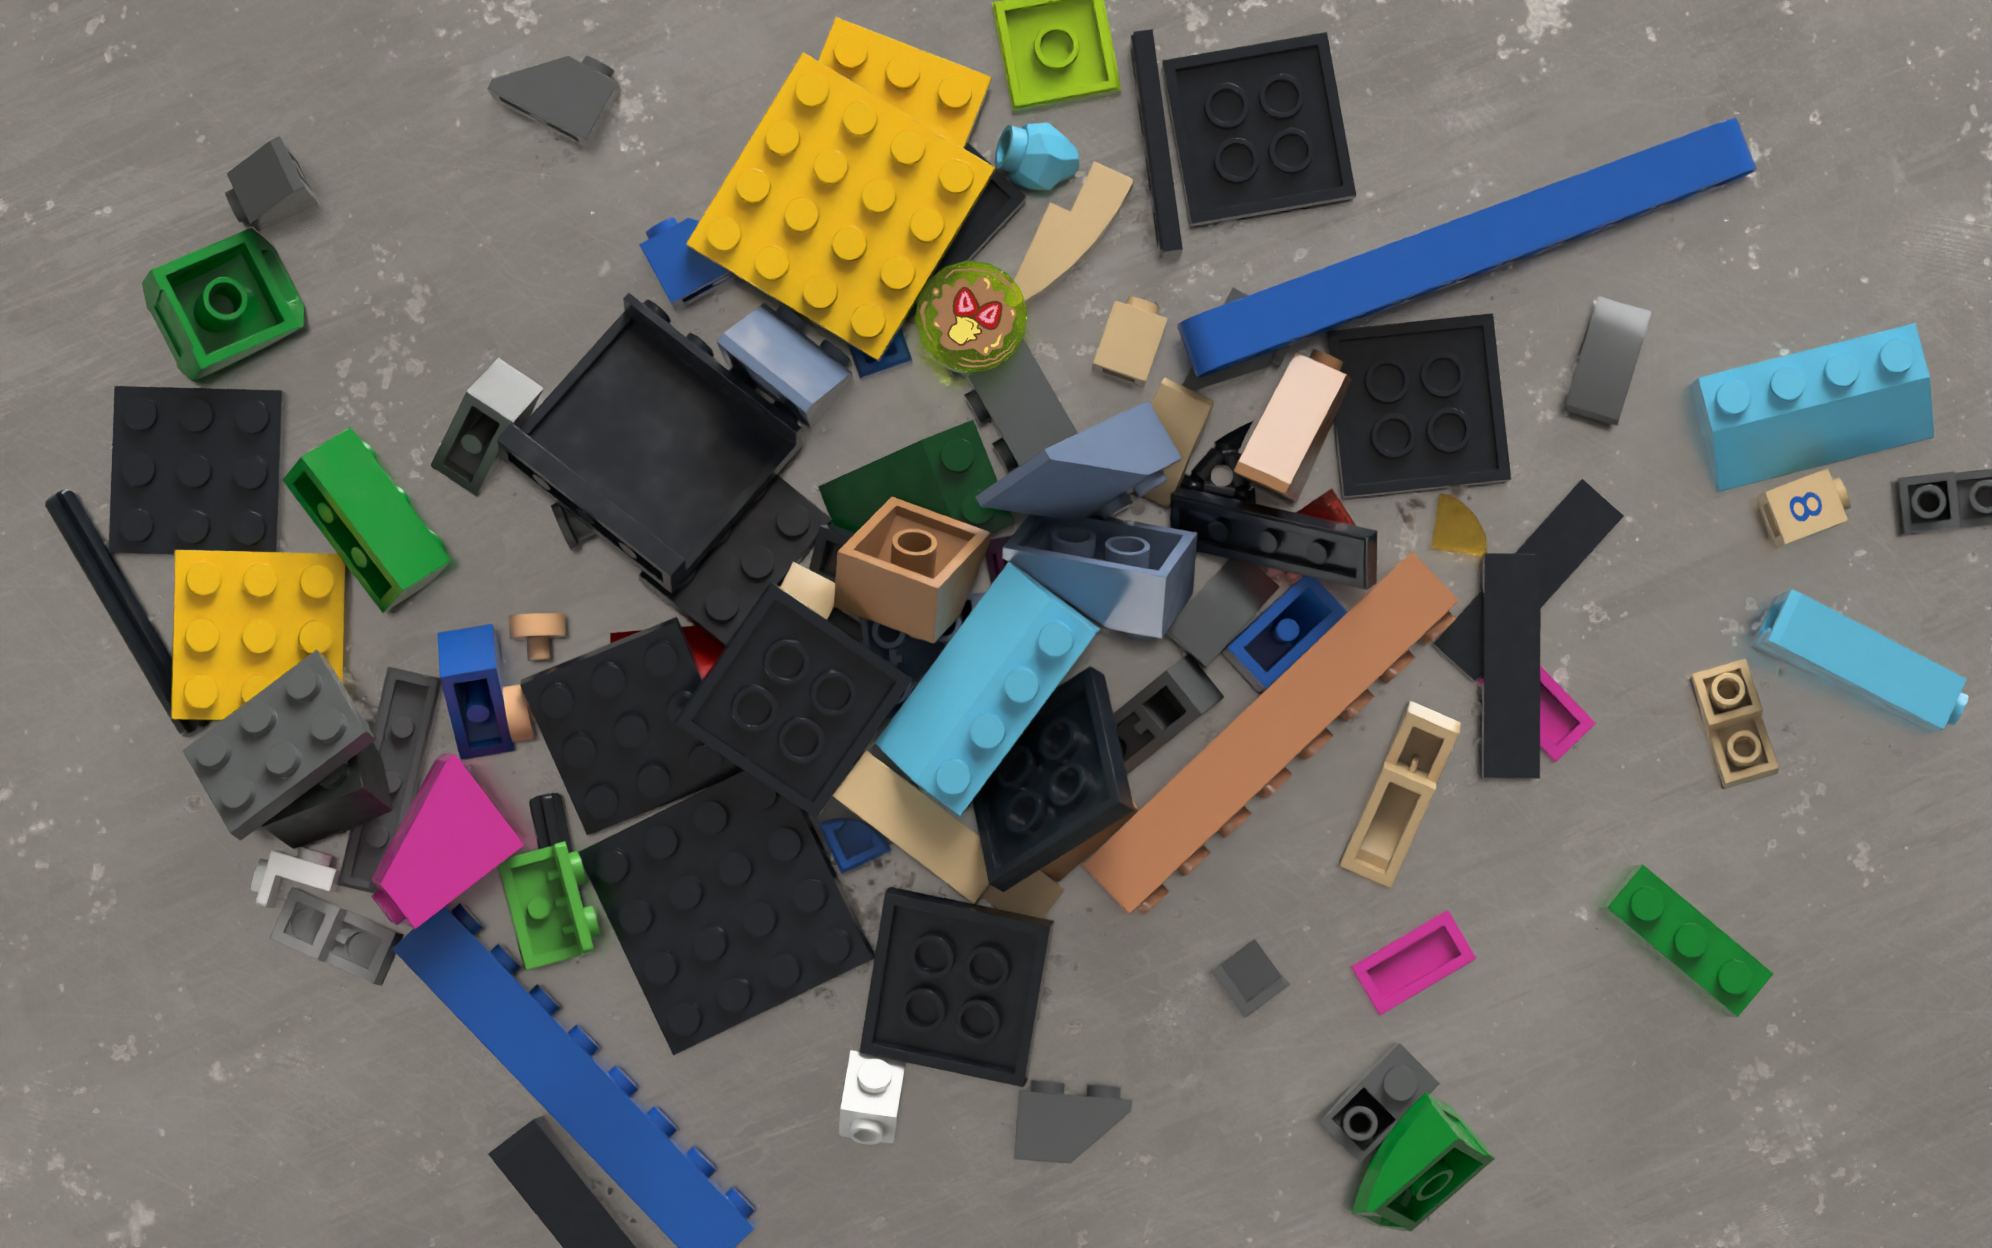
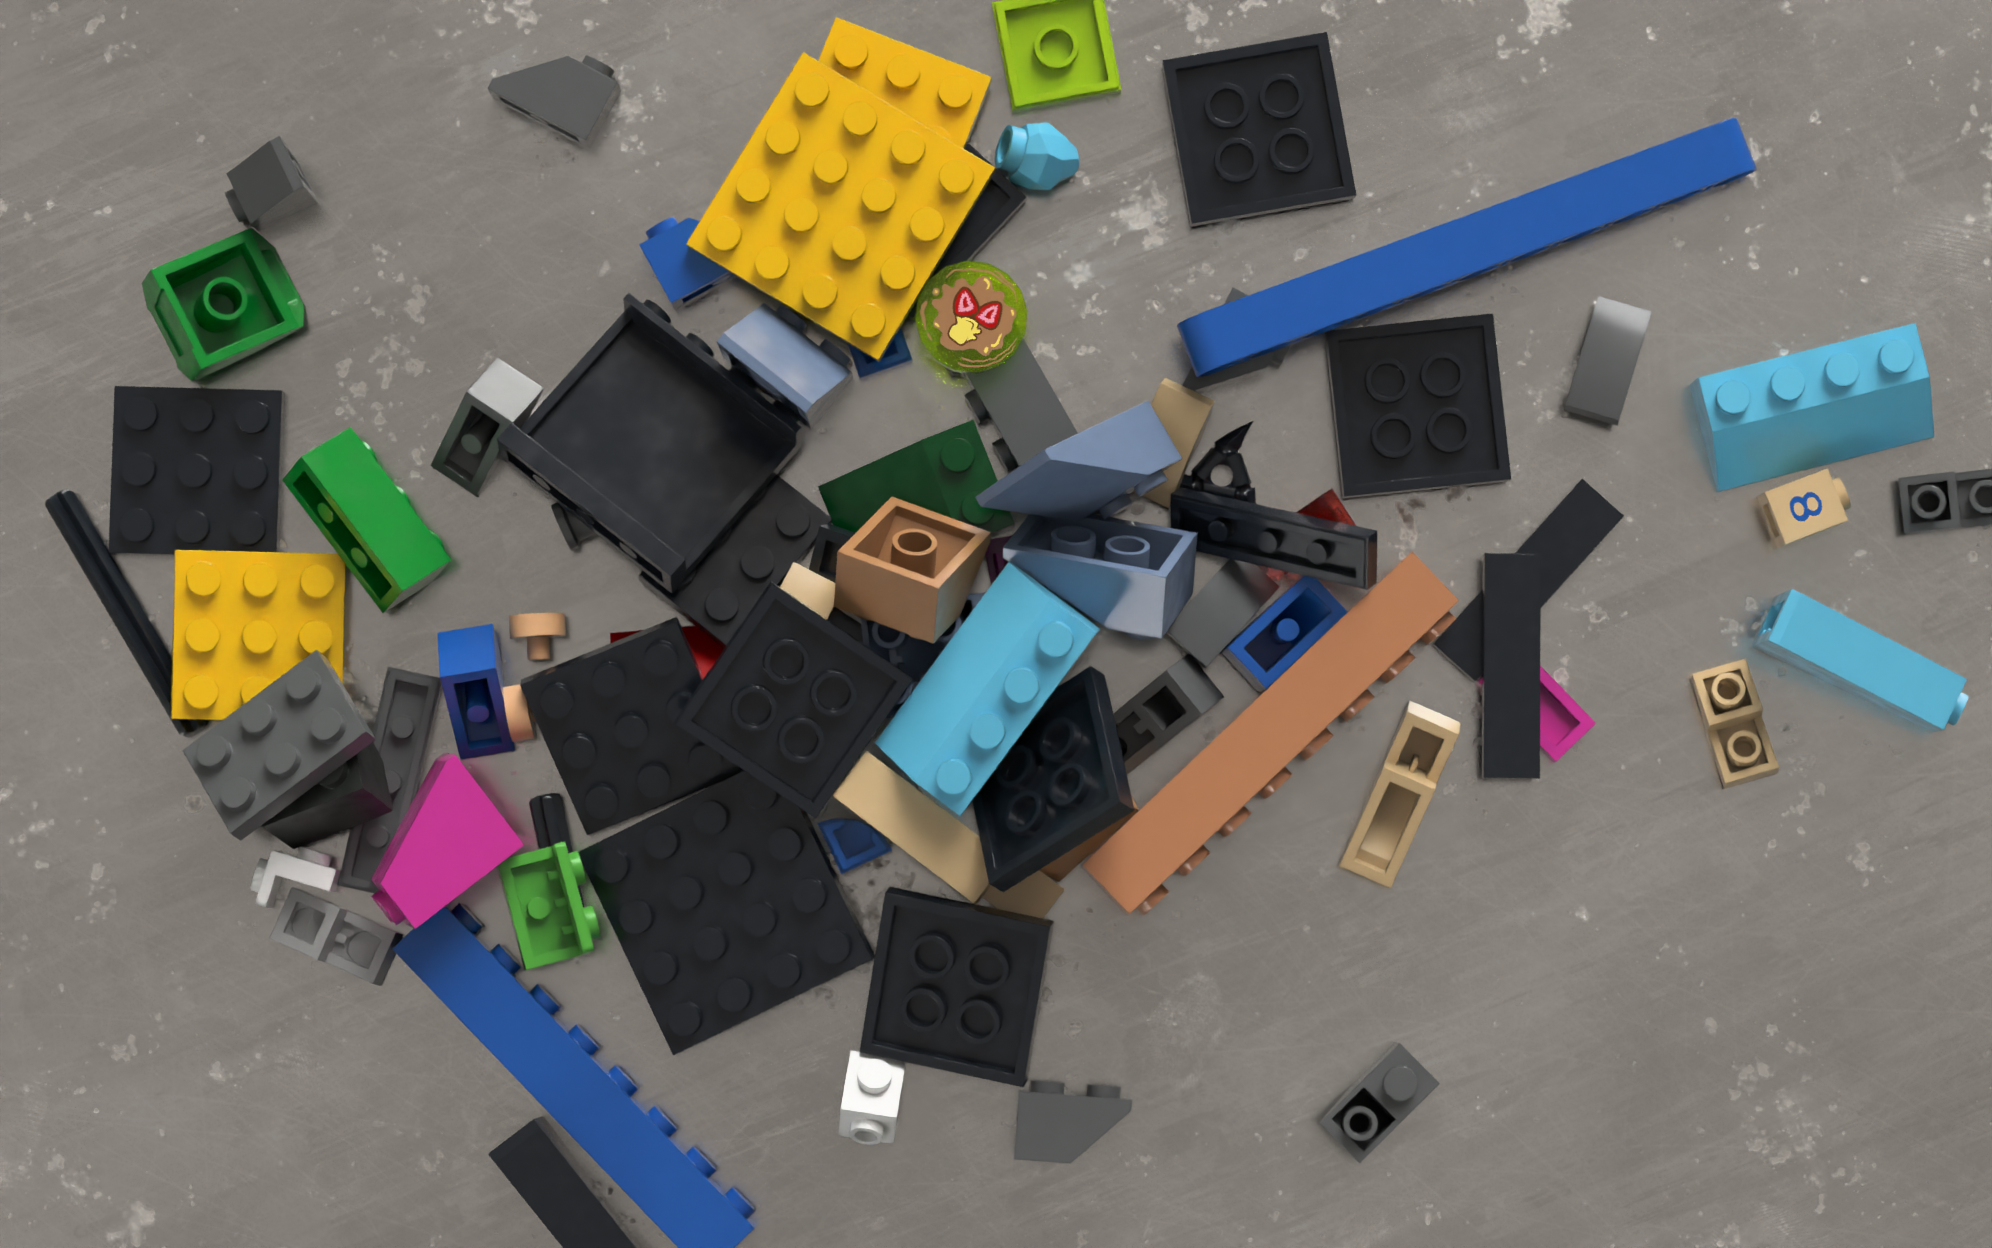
tan slope [1004,161,1134,313] -> none
tan brick [1092,296,1168,388] -> none
black tile [1130,29,1183,259] -> none
dark grey panel [1209,939,1290,1018] -> none
slope [1234,349,1352,502] -> none
dark pink tile [1350,910,1477,1015] -> none
green slope [1351,1091,1495,1232] -> none
clear yellow tile [1430,493,1487,557] -> none
green brick [1599,864,1774,1017] -> none

